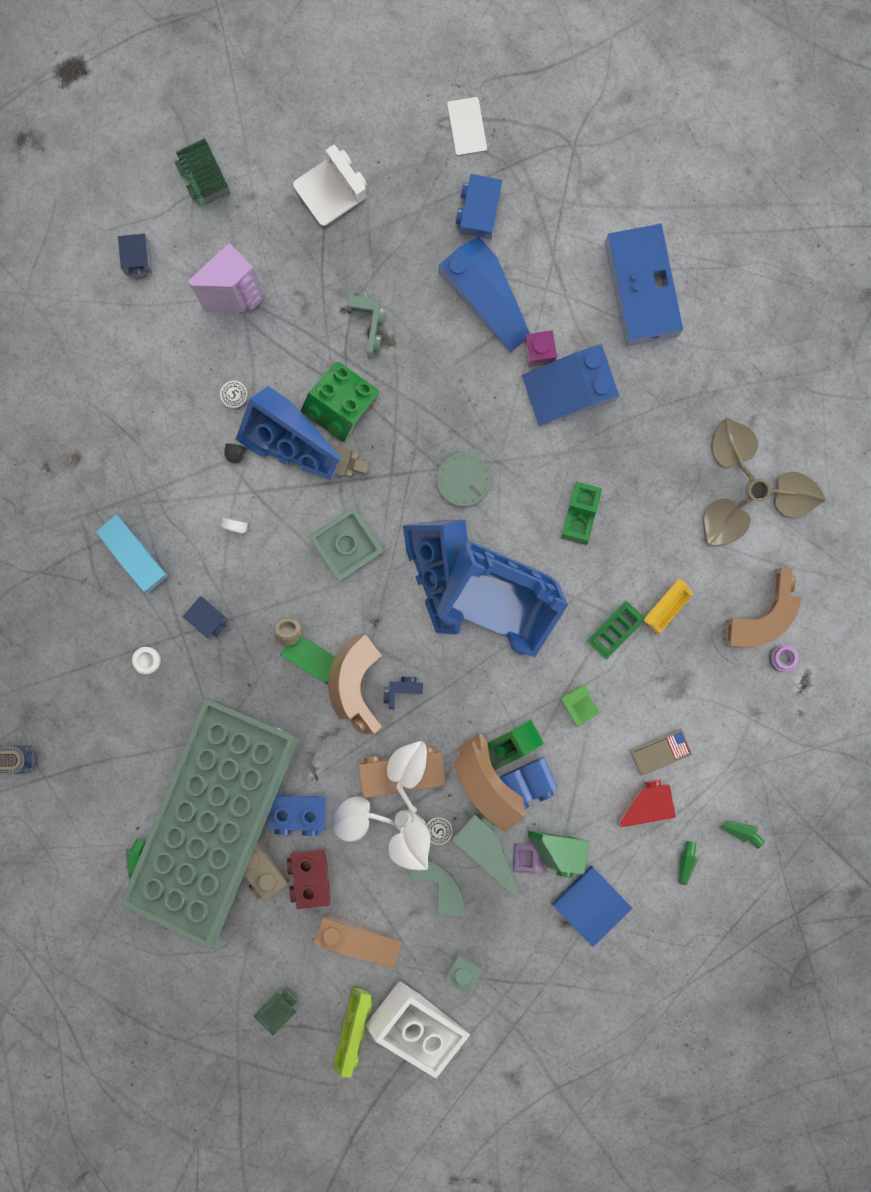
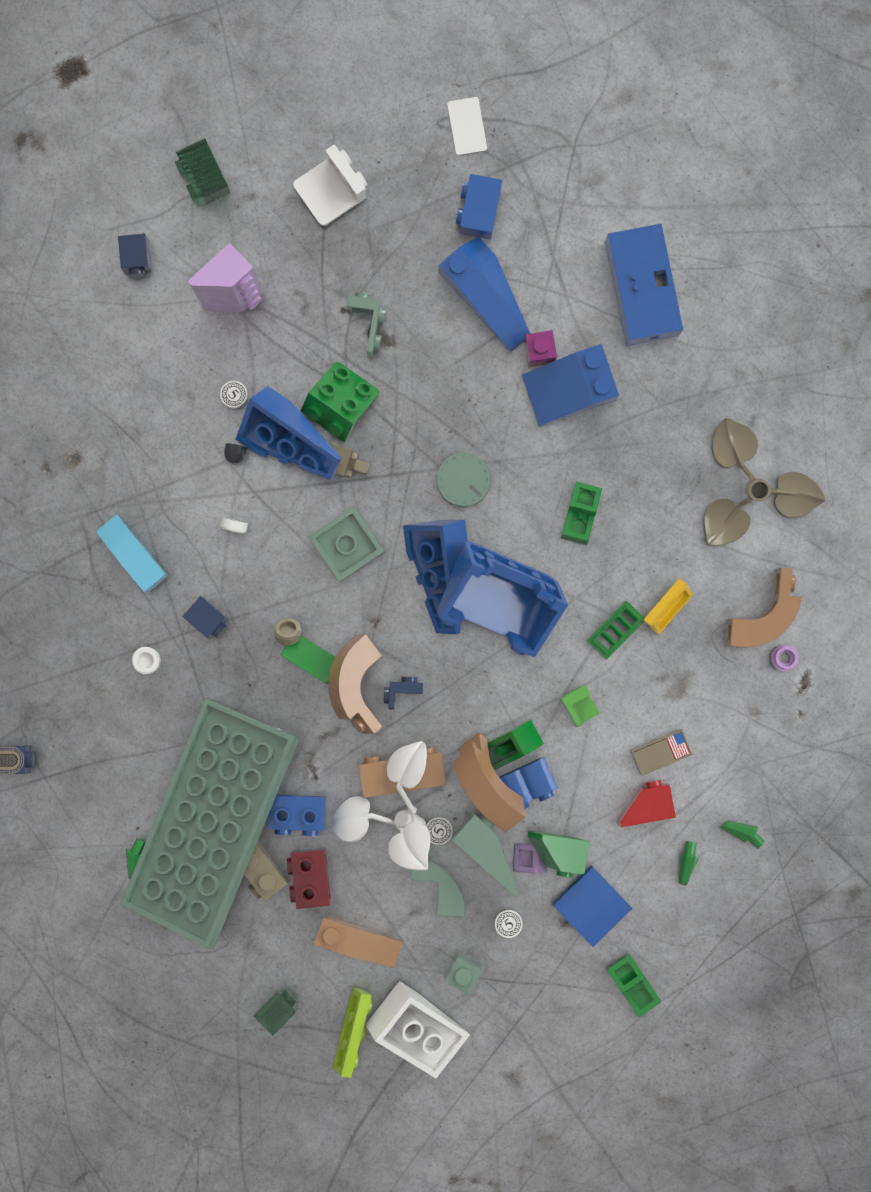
none -> white tile [494,909,523,938]
none -> green slope [607,954,662,1018]

